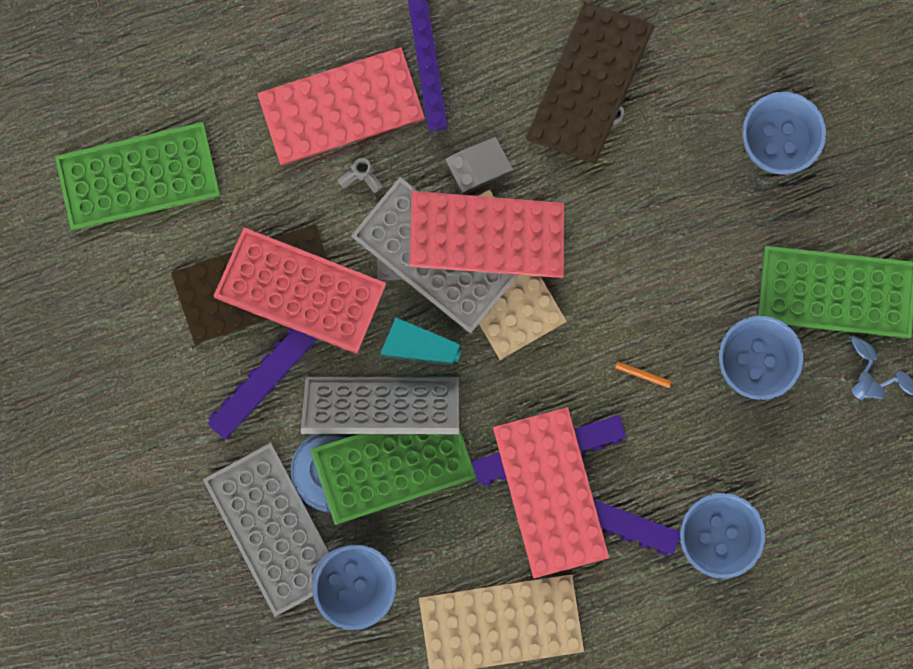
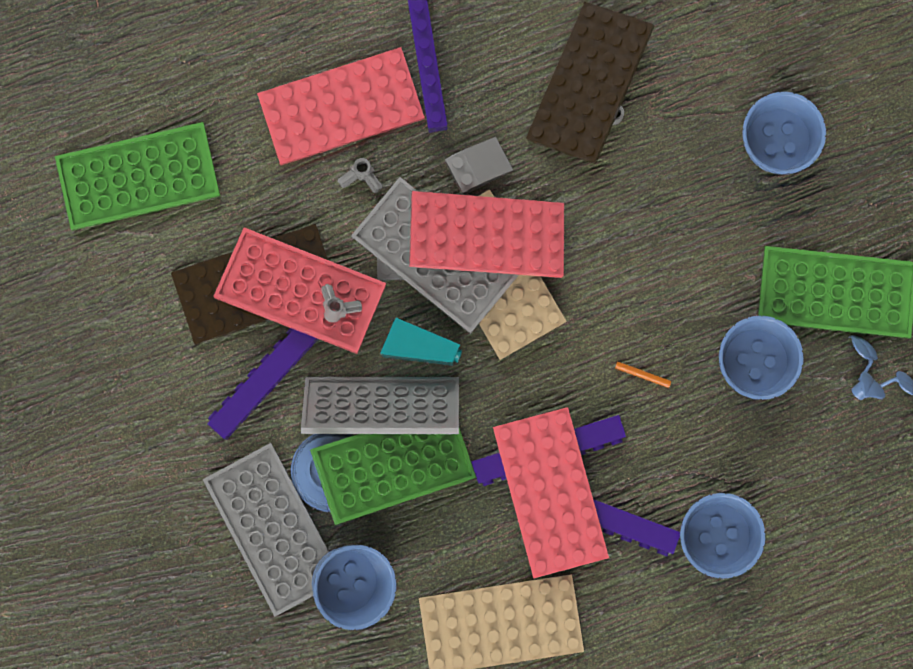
none -> light grey axle [321,284,362,322]

